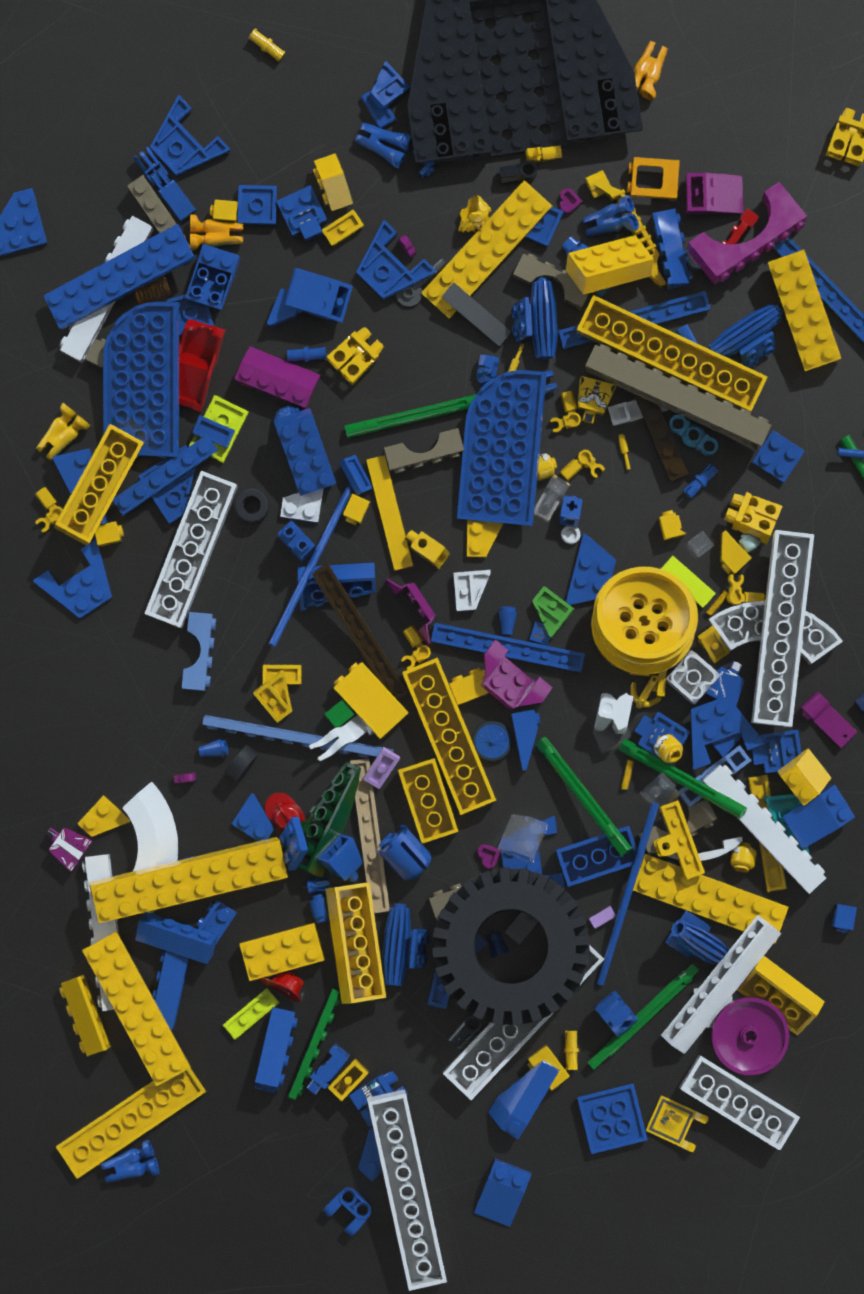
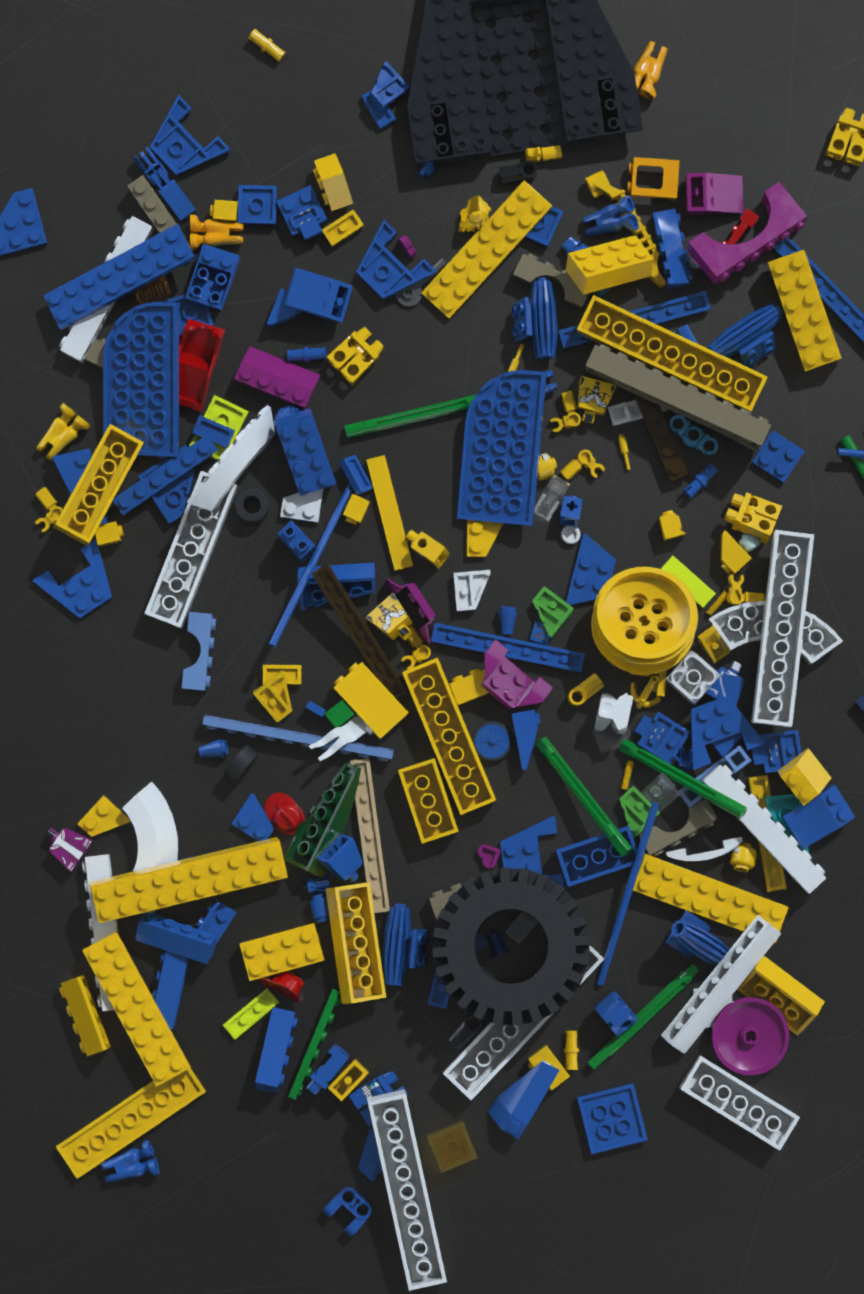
magenta tile [173,772,197,783] -> none
blue plate [279,817,308,871] -> none
blue piece [354,123,412,169] -> none
lavender plate [363,747,400,789] -> none
blue cylinder [376,825,432,881] -> none
dark tan arch [384,428,464,474] -> none
dark grey tile [441,282,511,346] -> none
blue slope [474,1158,532,1227] -> none
blue rock [477,355,499,386] -> none
clear slope [497,814,548,864] -> none
magenta tile [559,188,583,214] -> none
lavender piece [588,906,616,928] -> none
yellow flag [646,1095,708,1152] -> none
yellow plate [653,800,705,880] -> none
yellow head [654,734,683,763] -> none
clear tile [687,531,714,558] -> none
magenta door [800,691,857,748] -> none
blue brick [832,904,857,933] -> none
none -> white brick [187,405,276,511]
none -> blue tile [306,701,326,717]
none -> torso [366,593,412,640]
none -> clear yellow brick [427,1120,478,1173]
none -> yellow piece [567,673,604,706]
none -> bright green wing [619,786,660,839]
none -> blue piece [673,747,693,771]

